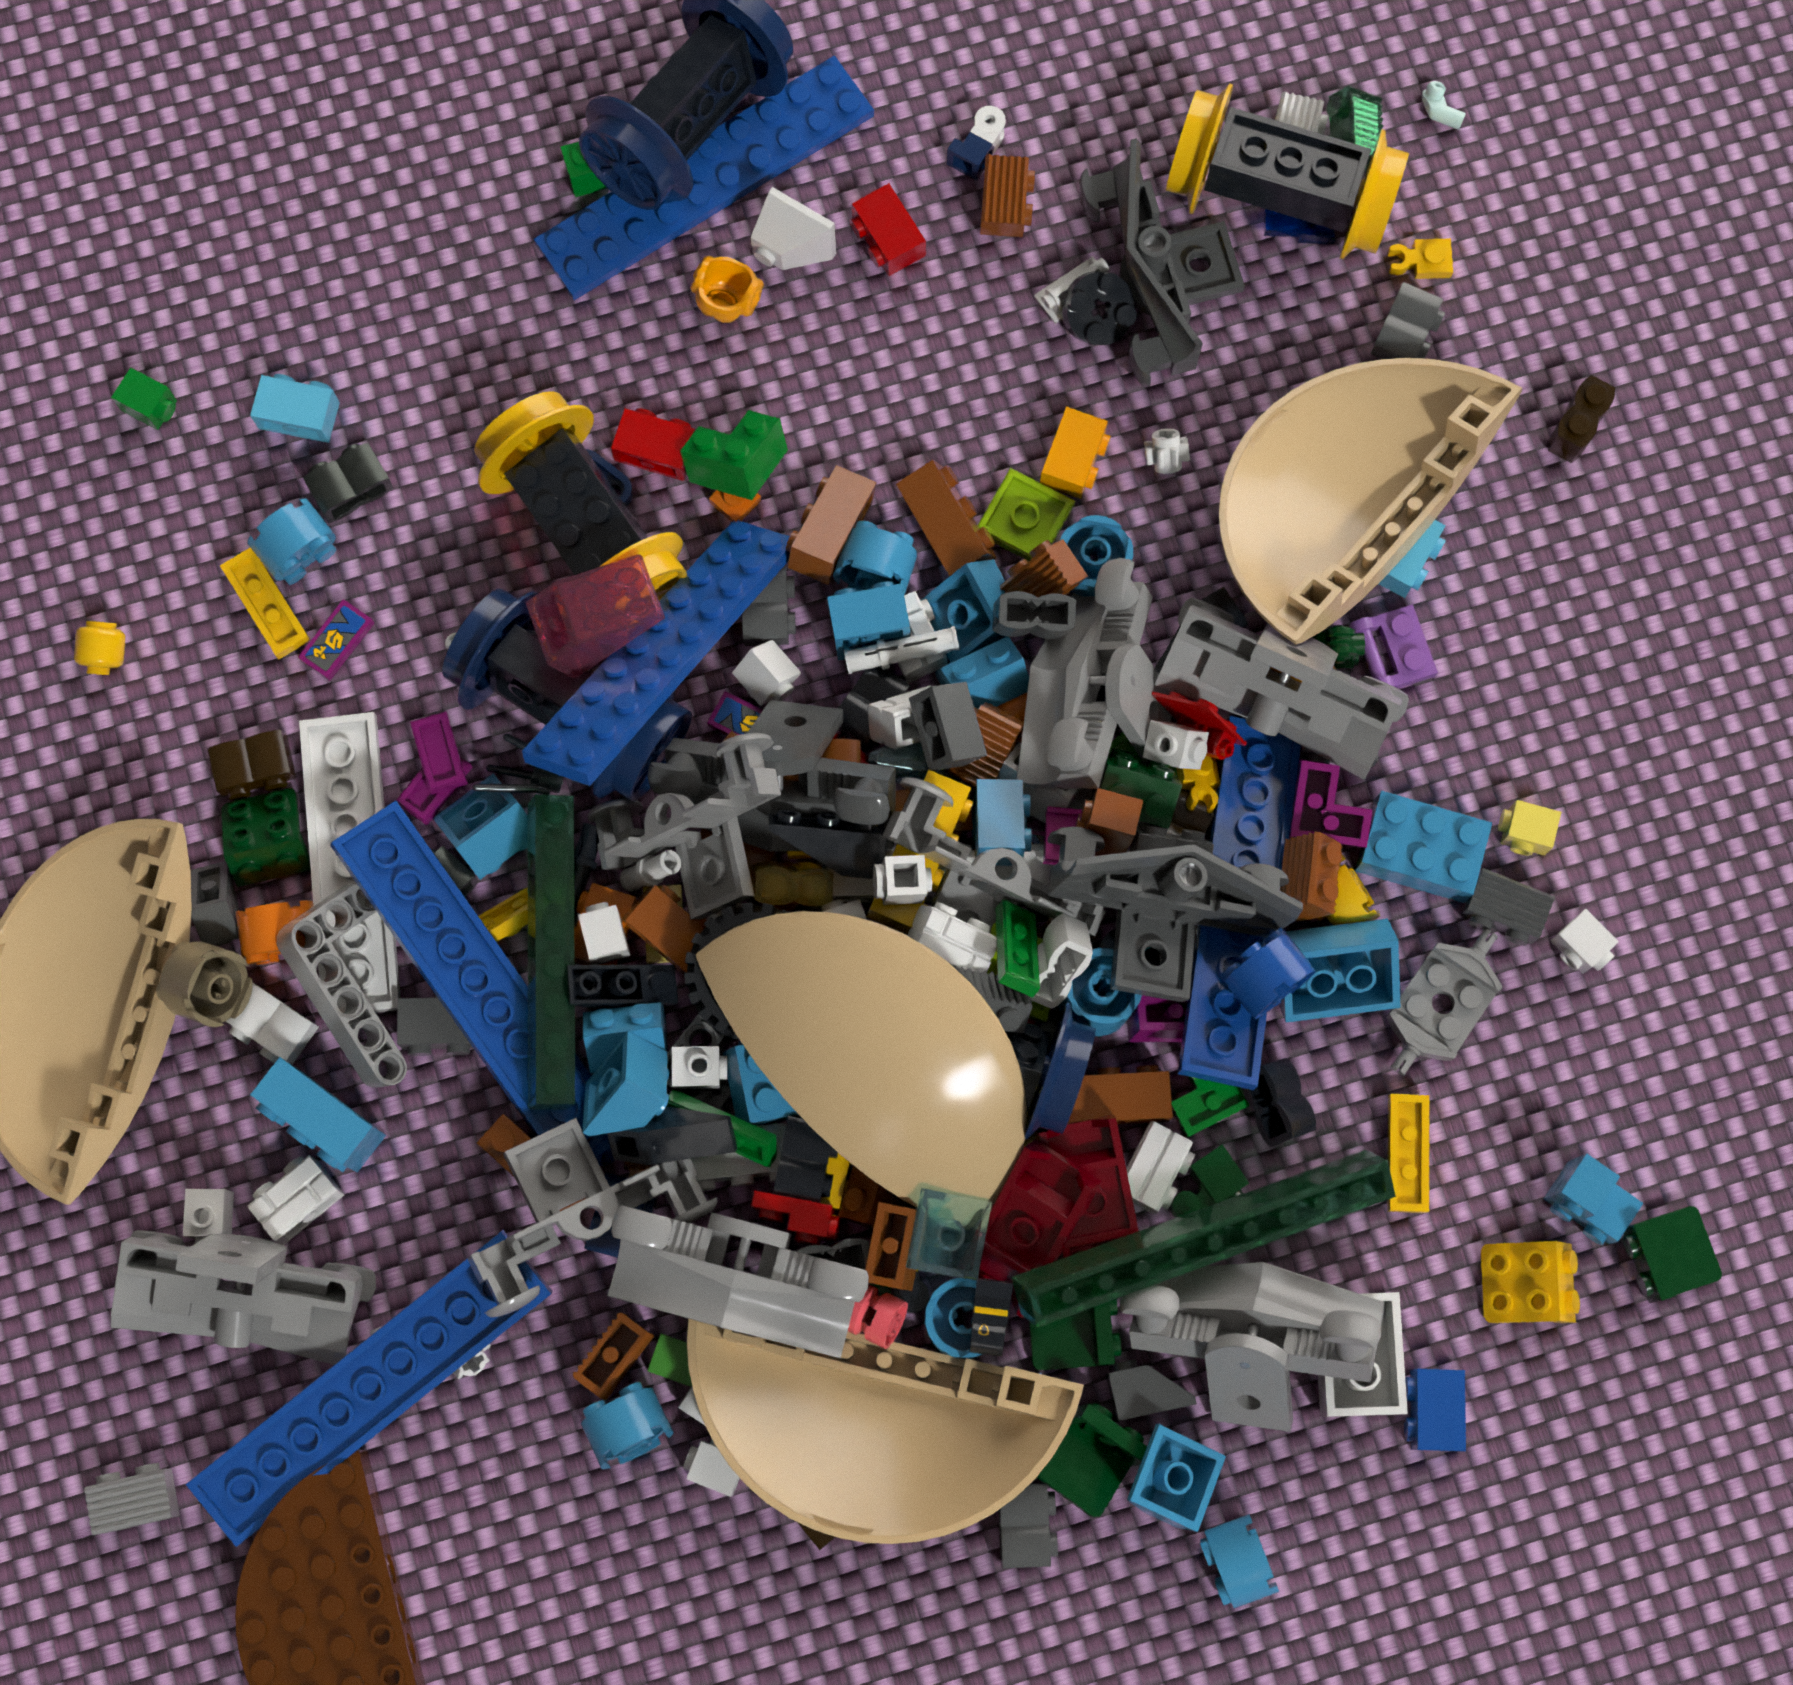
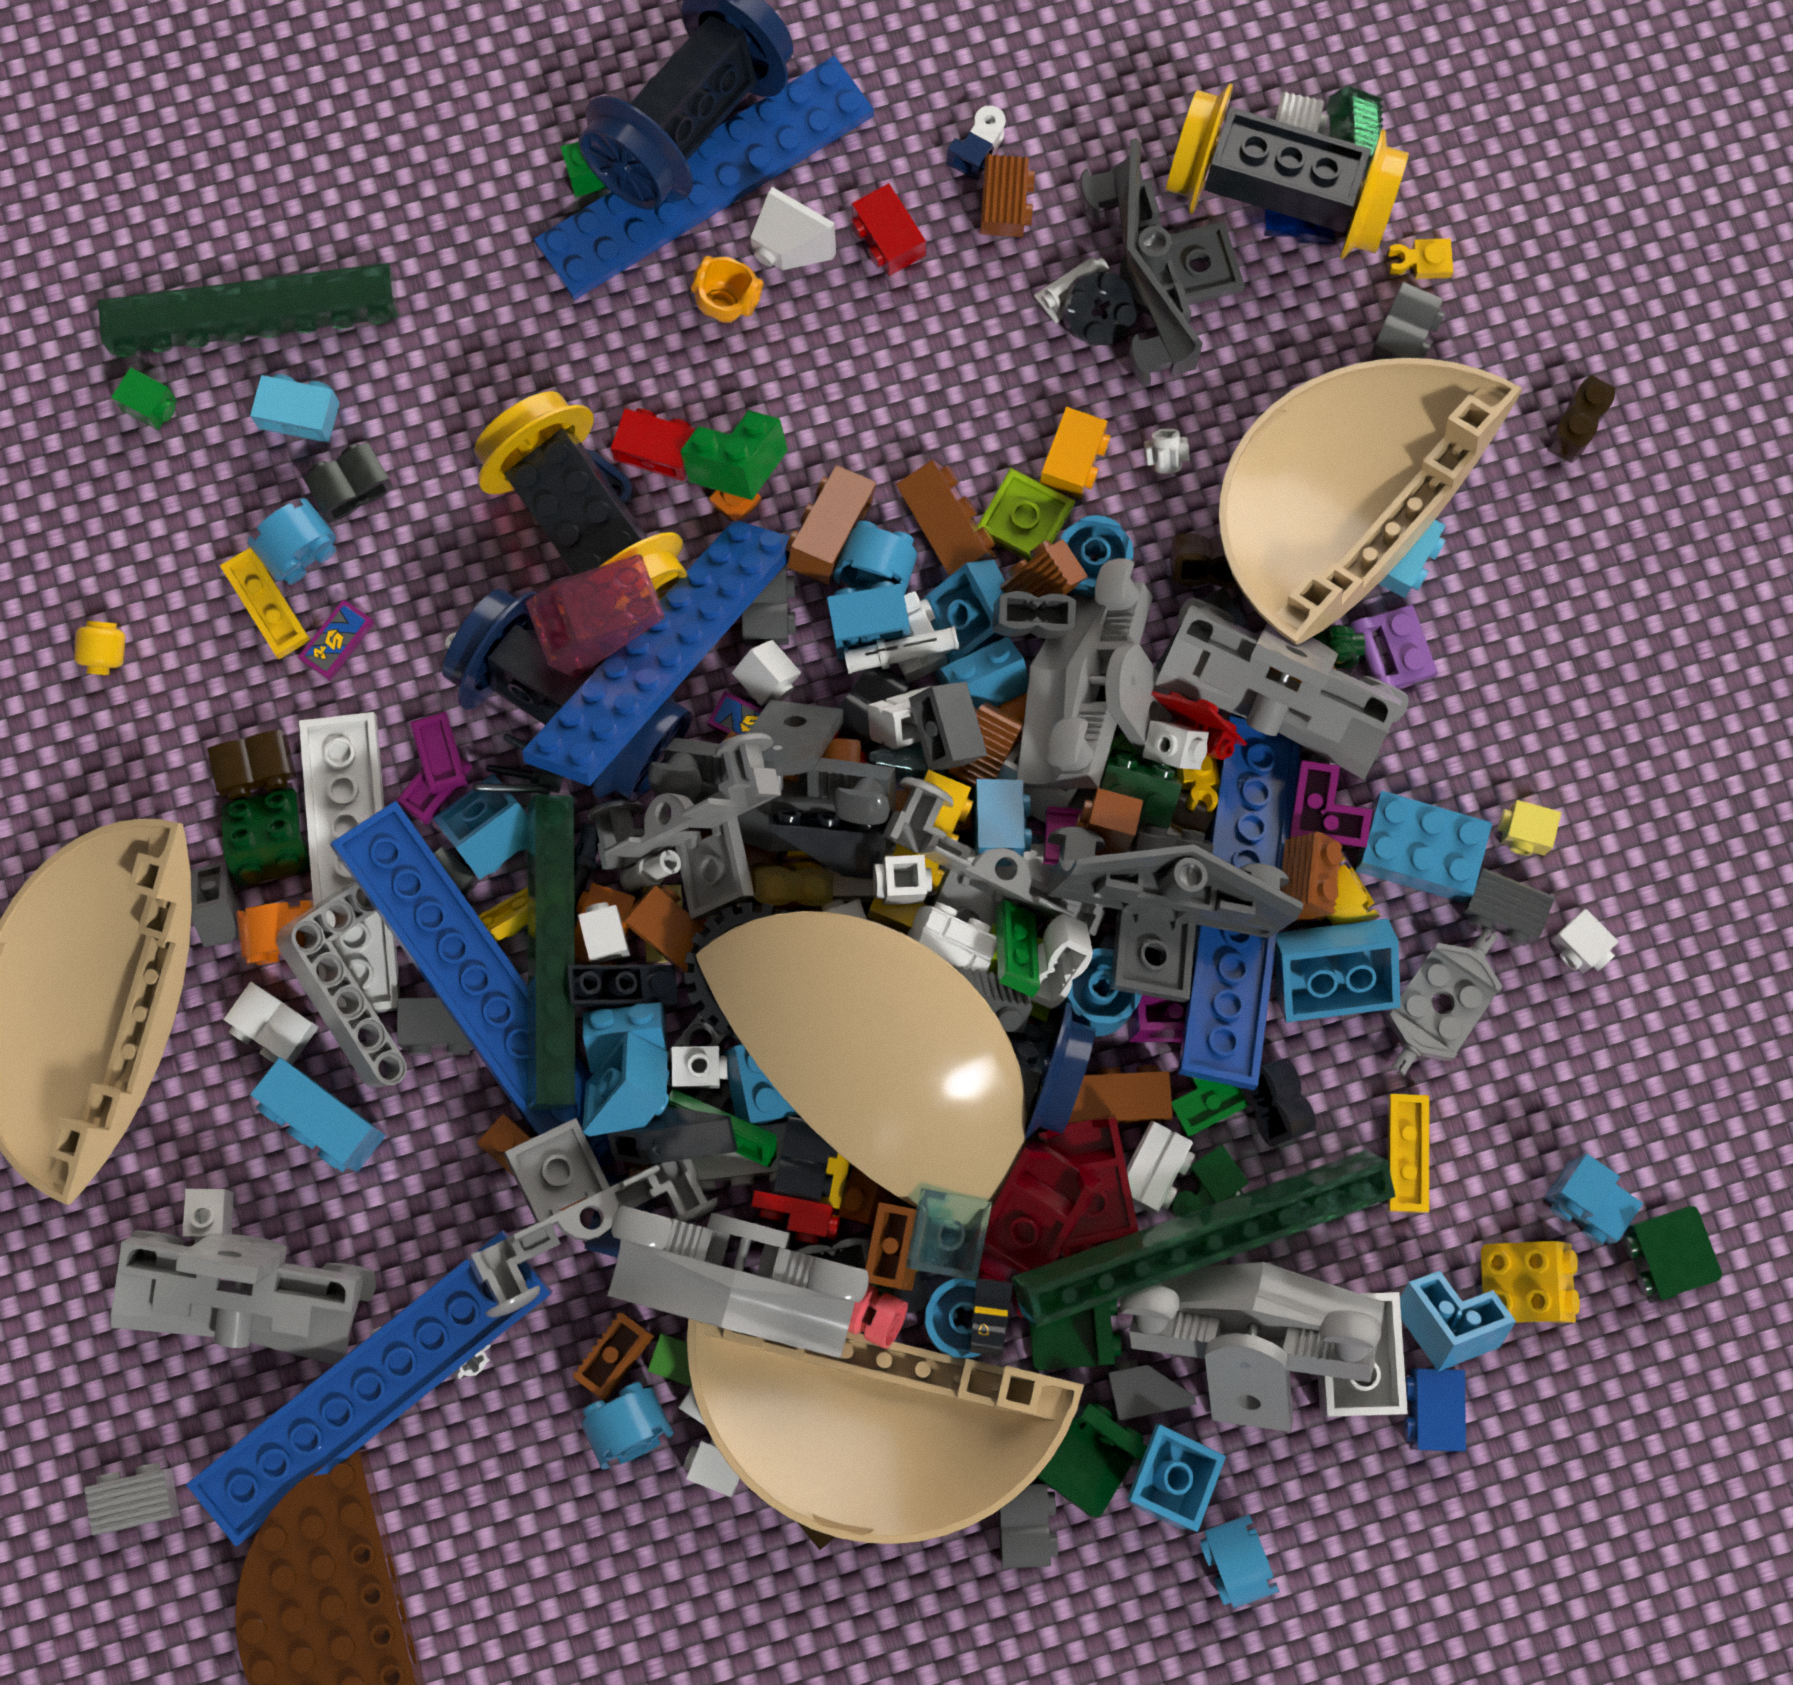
dark tan brick [156,941,253,1027] -> none
white brick [248,1155,344,1245] -> none
blue brick [1219,927,1315,1019] -> none
light aqua arm [1422,81,1466,130] -> none
none -> clear green brick [98,263,400,357]
none -> dark brown brick [1169,533,1239,588]
none -> dark azure brick [1400,1271,1516,1372]

